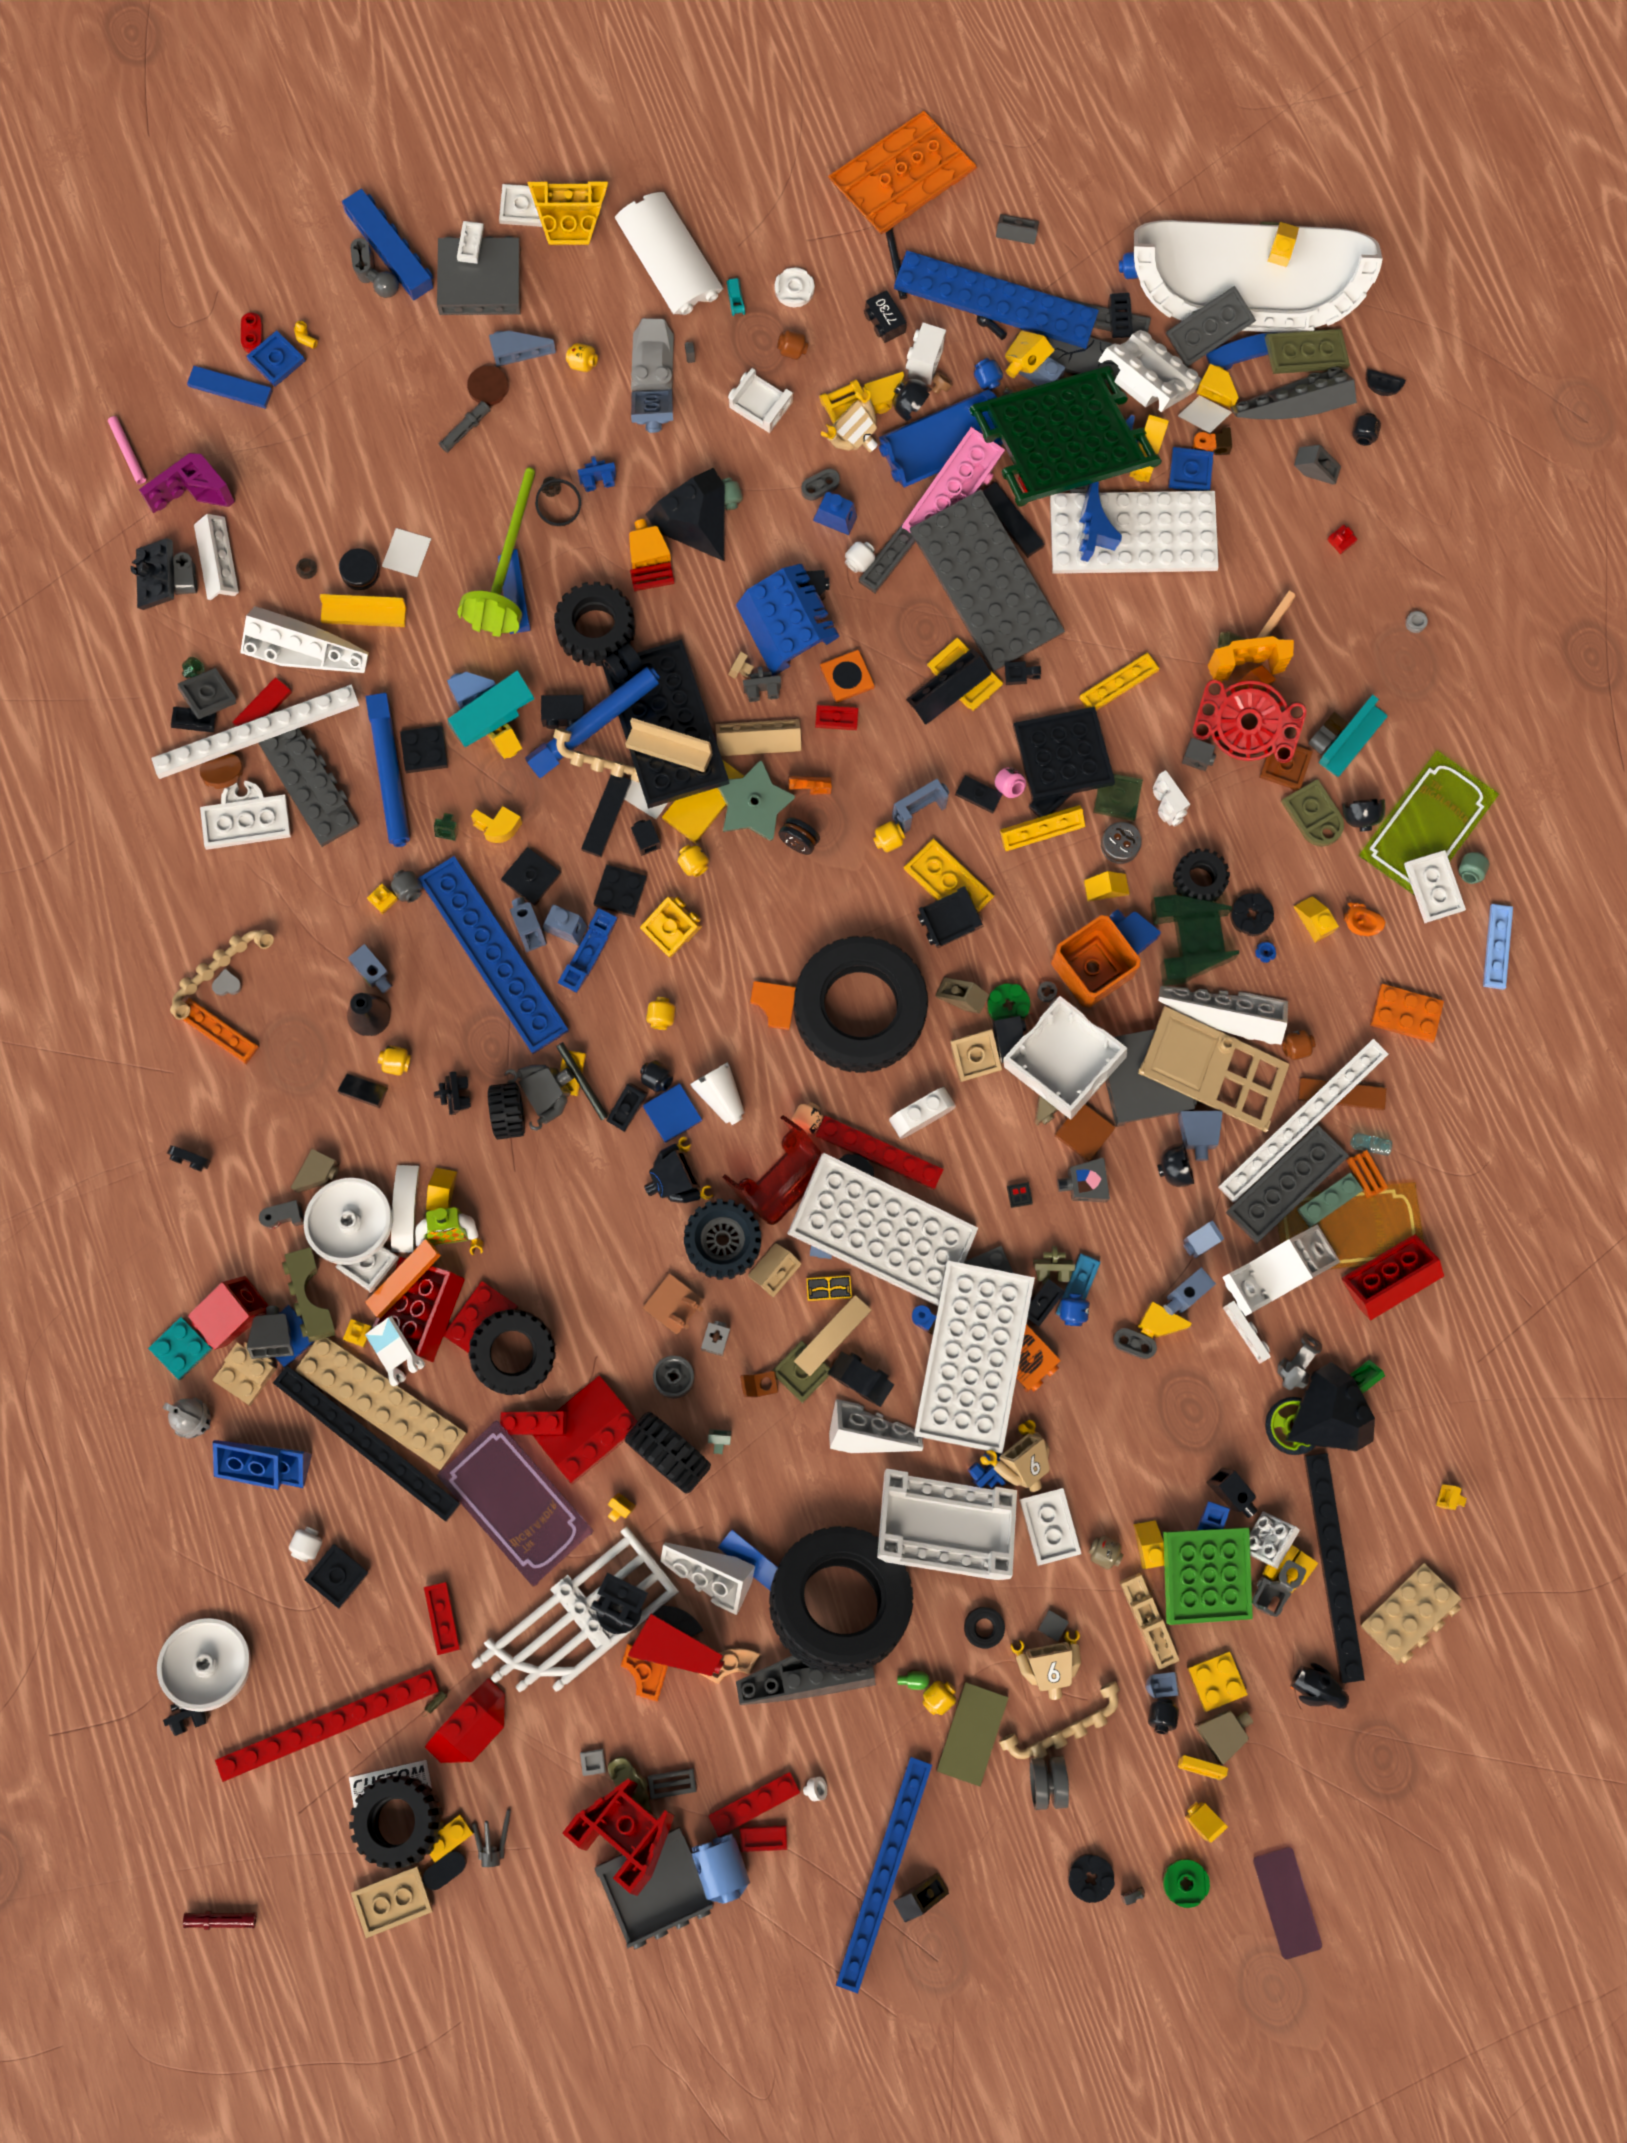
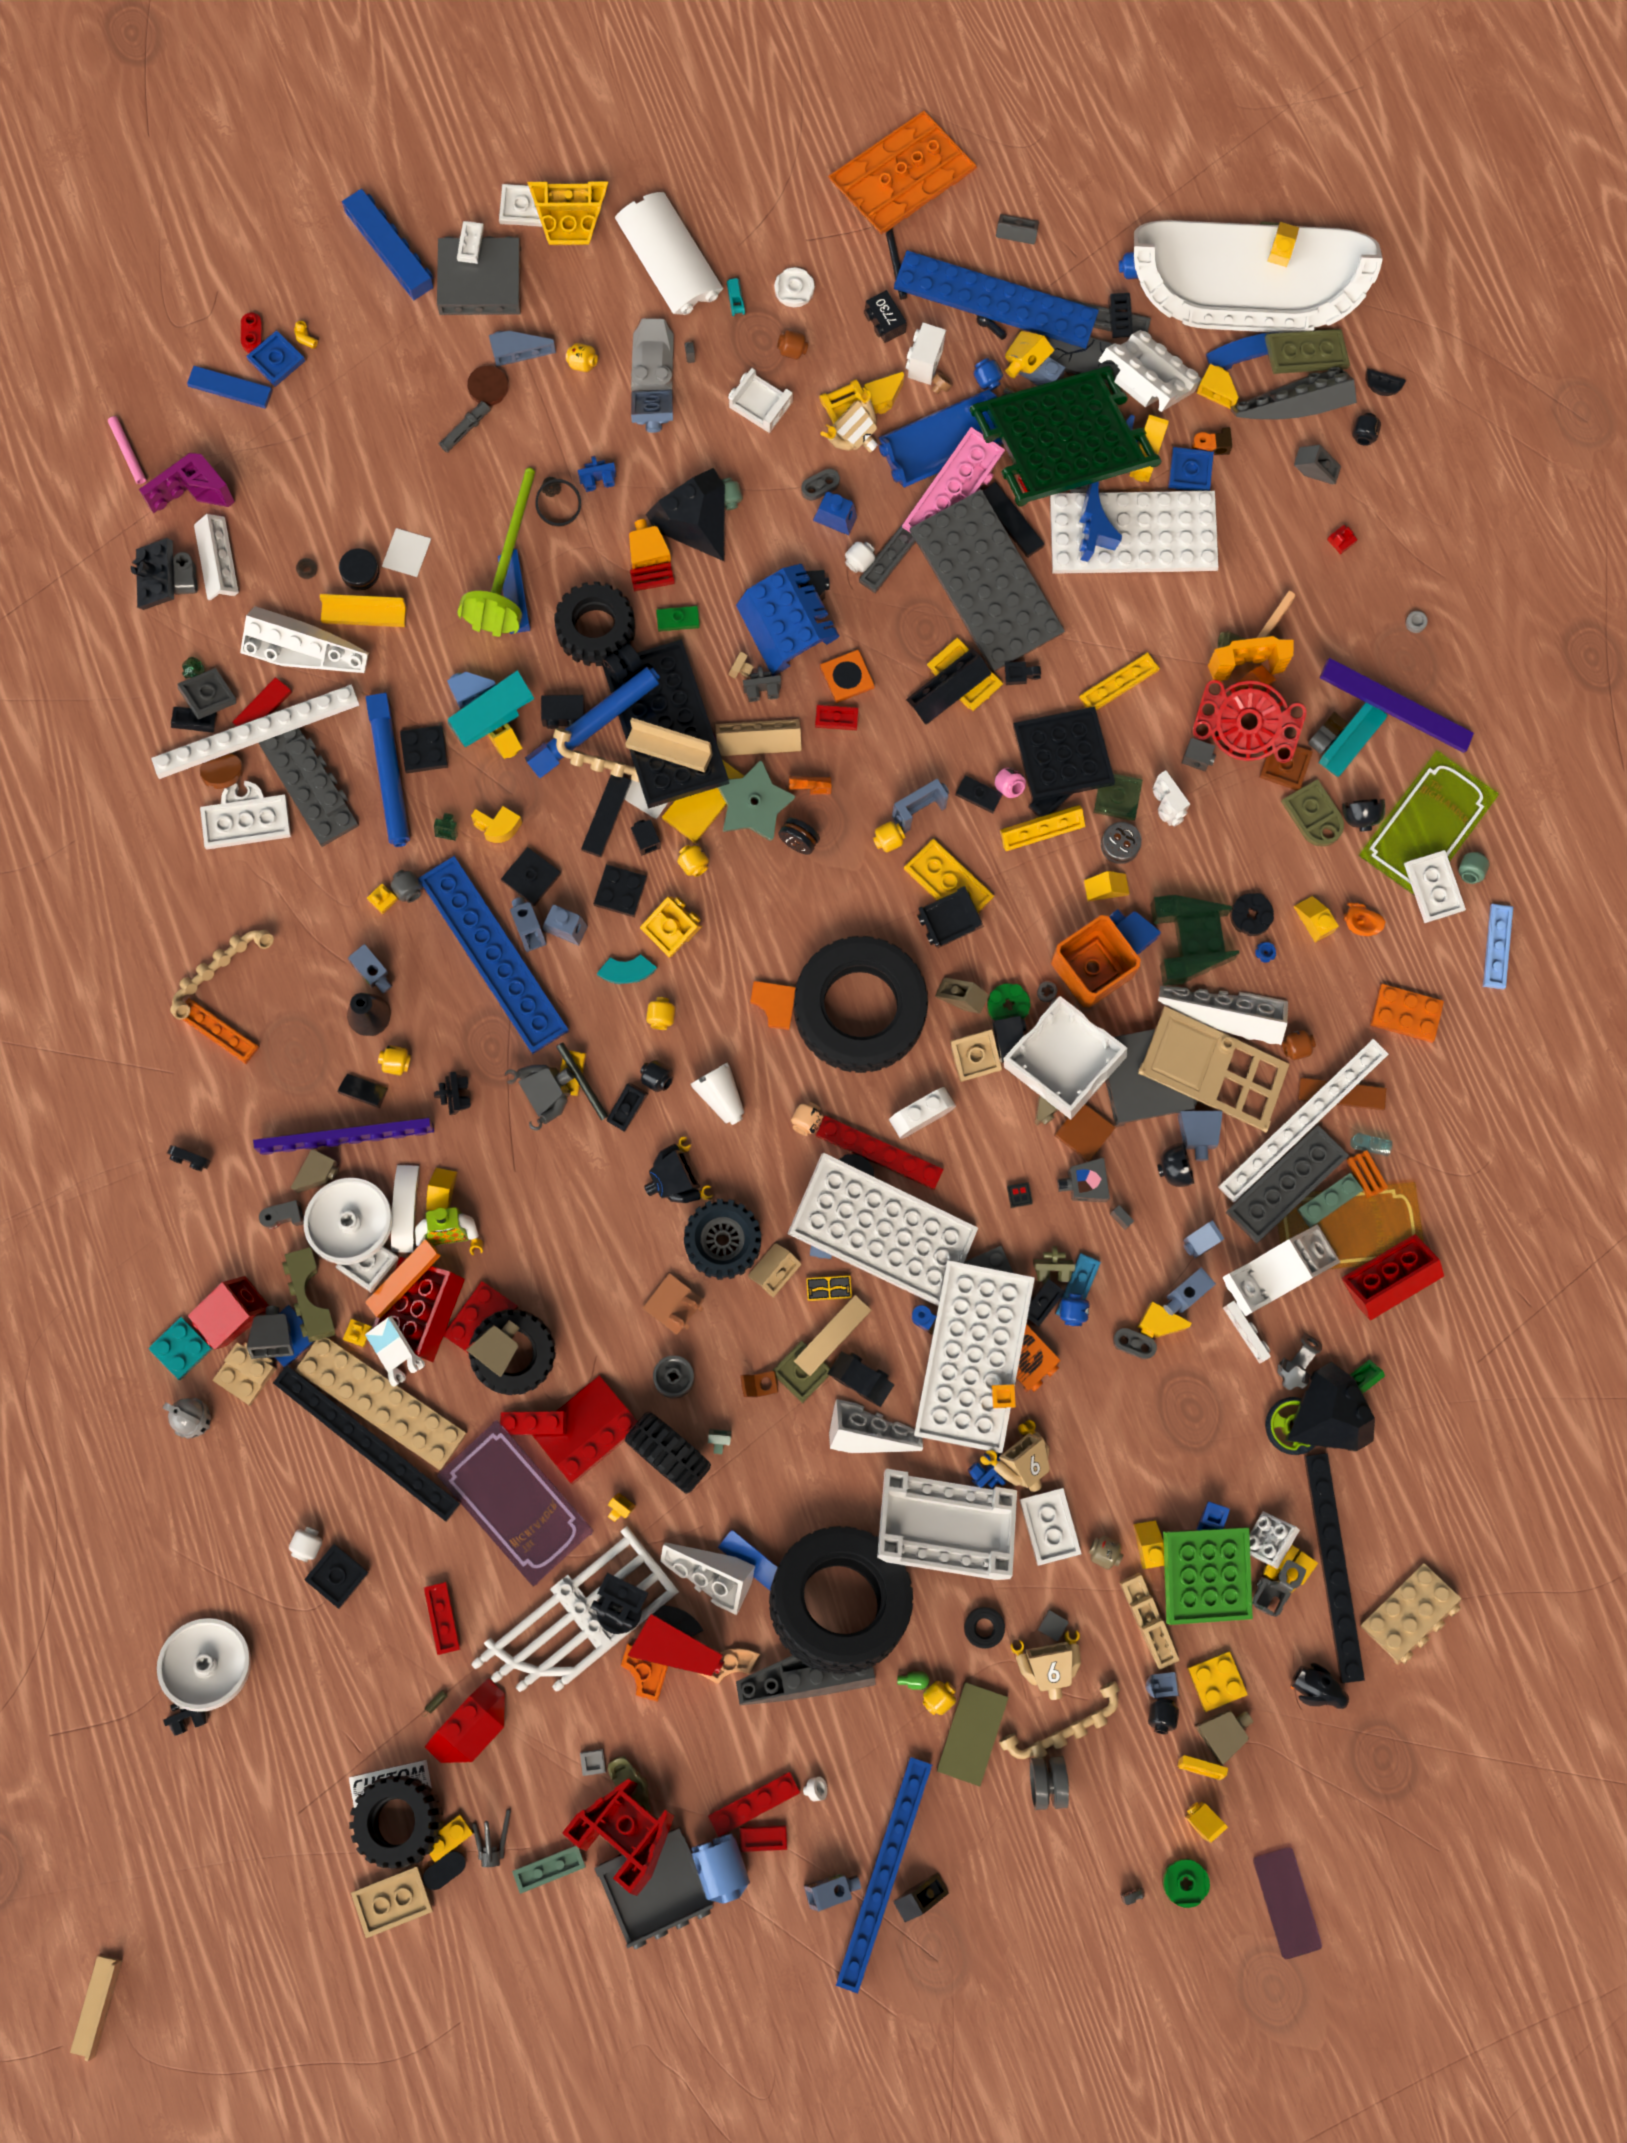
dark red pin [183,1911,256,1930] -> none
light grey tile [212,969,242,996] -> none
blue slope [213,1440,312,1490] -> none
red plate [215,1670,440,1782] -> none
dark grey beam [350,238,399,298] -> none
black tyre [487,1082,525,1140] -> none
blue slope [558,908,618,993] -> none
blue tile [643,1084,702,1143] -> none
dark grey tile [648,1768,697,1799] -> none
light grey brick [701,1321,730,1357] -> none
clear red windscreen [722,1115,822,1225] -> none
black cylinder [893,379,932,421] -> none
black plate [1068,1854,1115,1903] -> none
dark grey tile [1165,286,1256,367] -> none
black tyre [1173,848,1230,907] -> none
white sticker [1178,395,1232,433] -> none
black torso [1206,1468,1258,1518] -> none
yellow tile [1436,1484,1467,1510] -> none
none -> tan panel [70,1955,122,2061]
none -> dark purple plate [253,1118,434,1155]
none -> dark tan torso [466,1320,520,1377]
none -> sand green plate [512,1845,586,1894]
none -> teal tile [597,954,657,985]
none -> green plate [656,606,700,632]
none -> sand blue torso [804,1874,861,1912]
none -> light orange plate [991,1384,1016,1409]
none -> dark grey tile [1110,1205,1134,1230]
none -> dark purple tile [1319,658,1474,753]

